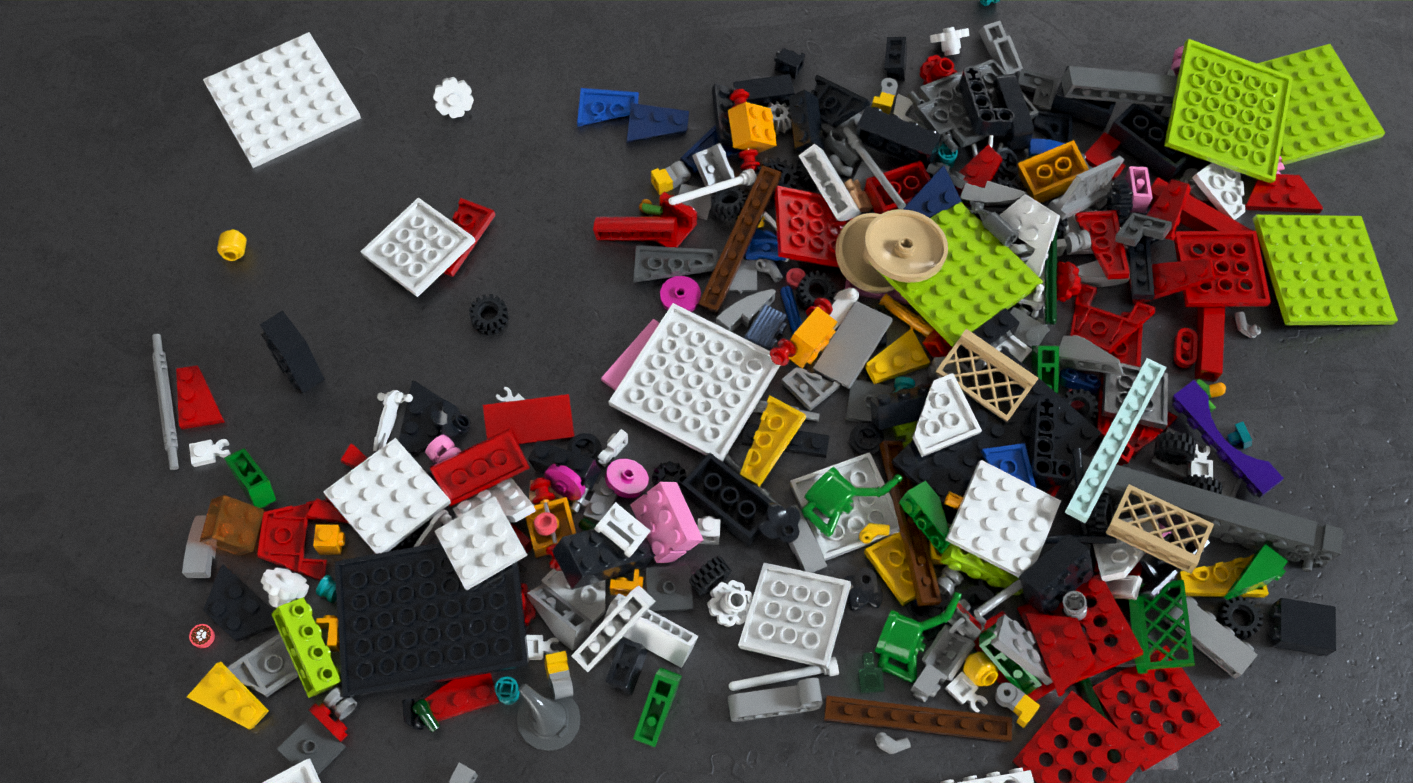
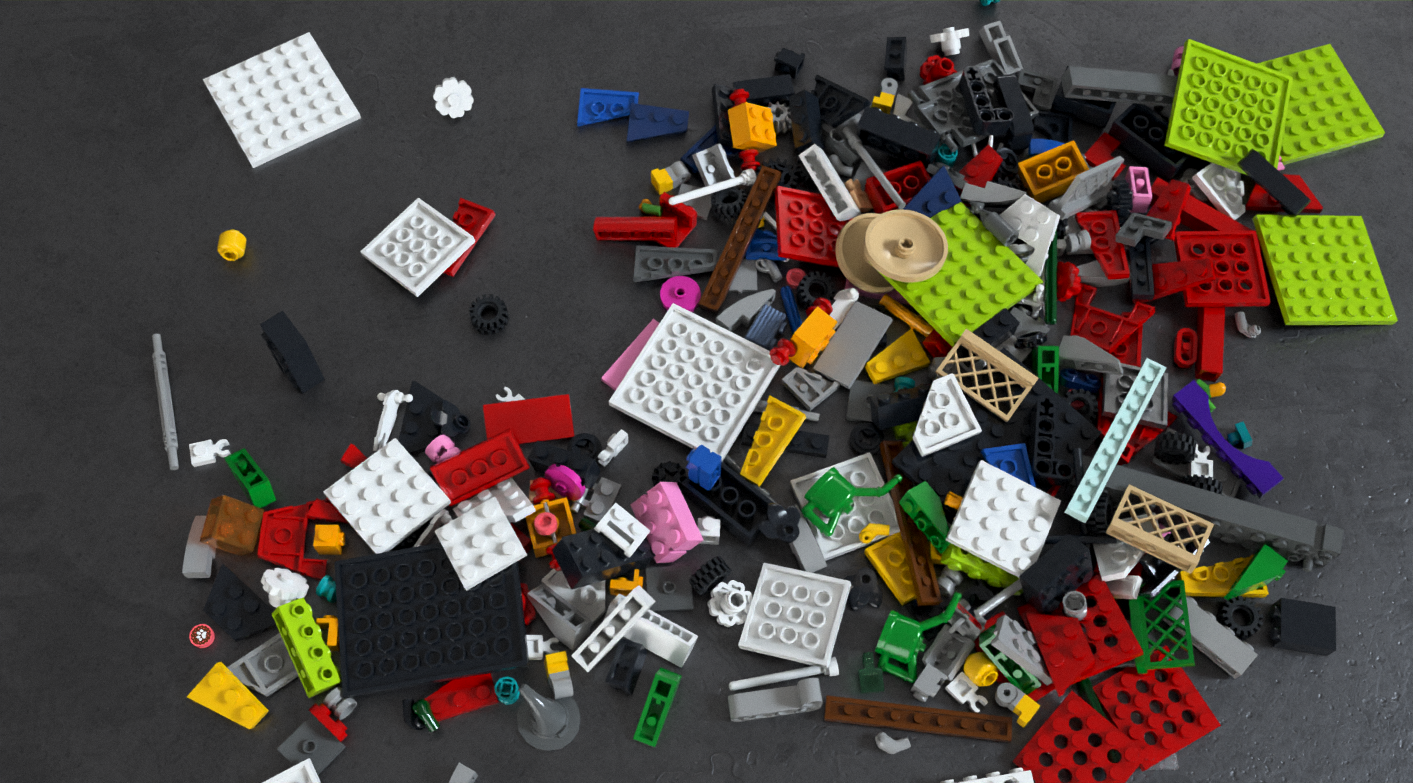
red wing [176,365,225,430] -> none
plate [605,459,649,498] -> none
none -> blue brick [686,445,722,490]
none -> black gear [1013,331,1047,349]
none -> black beam [1237,149,1311,217]

